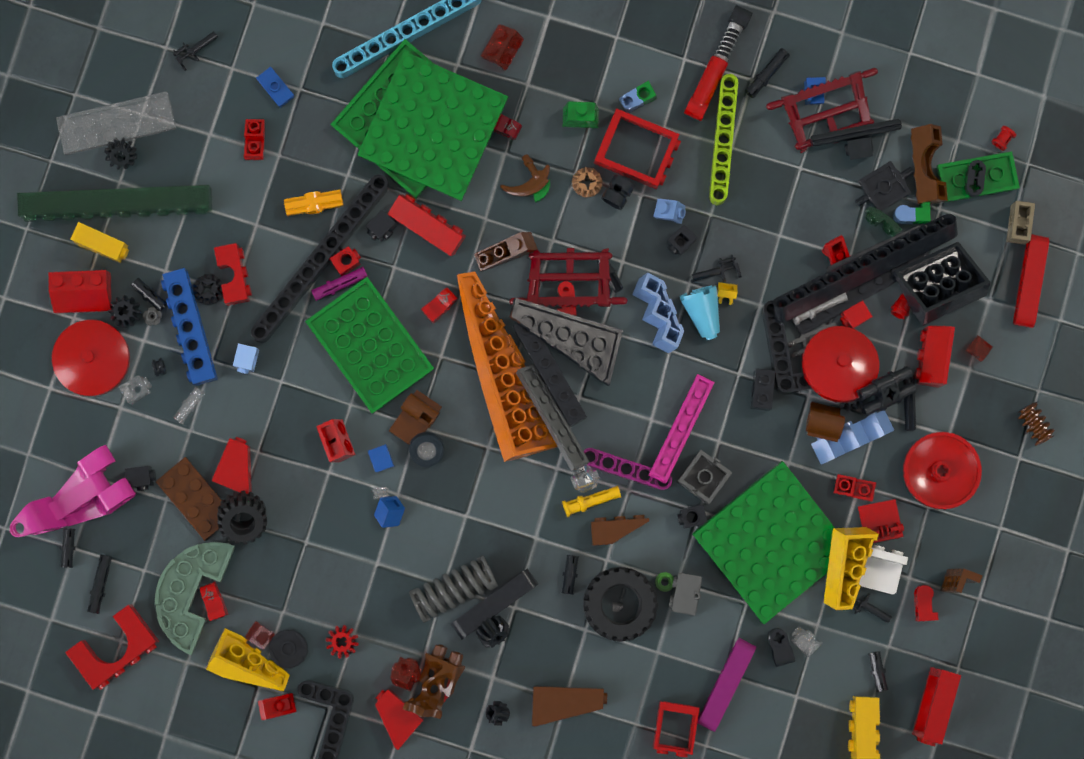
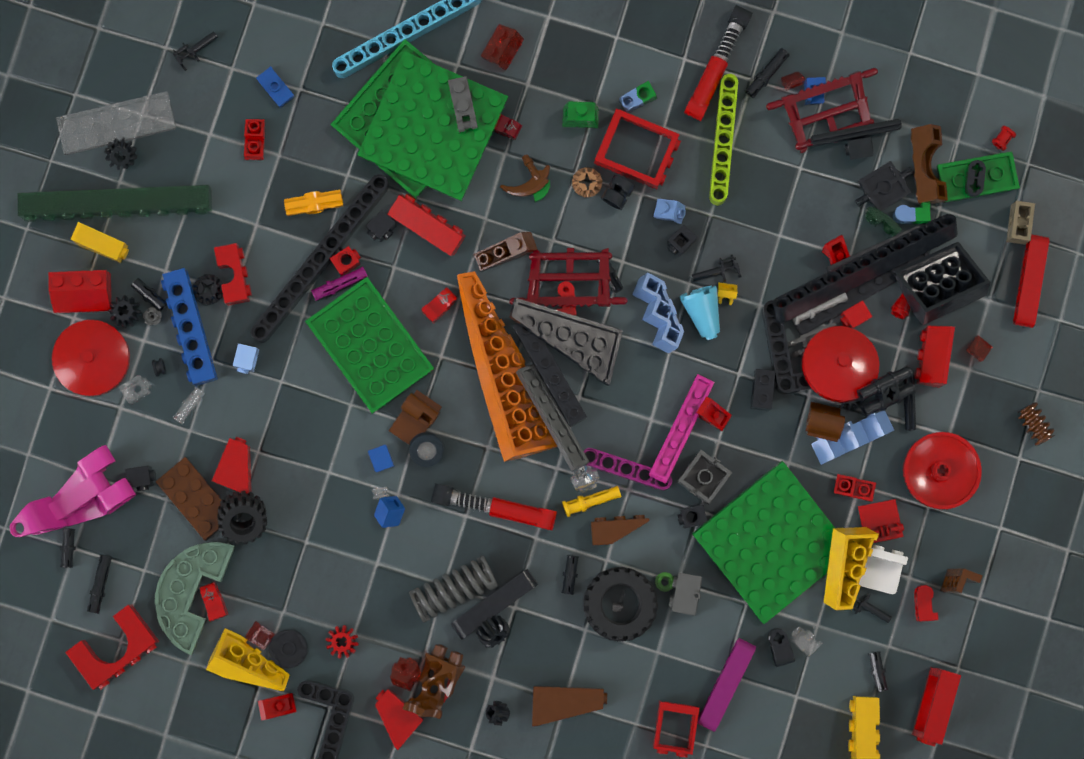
red brick [316,419,355,462] -> none
none -> piece [431,483,557,531]
none -> dark grey plate [448,76,478,133]
none -> red slope [696,396,732,431]
none -> clear red slope [781,72,805,90]

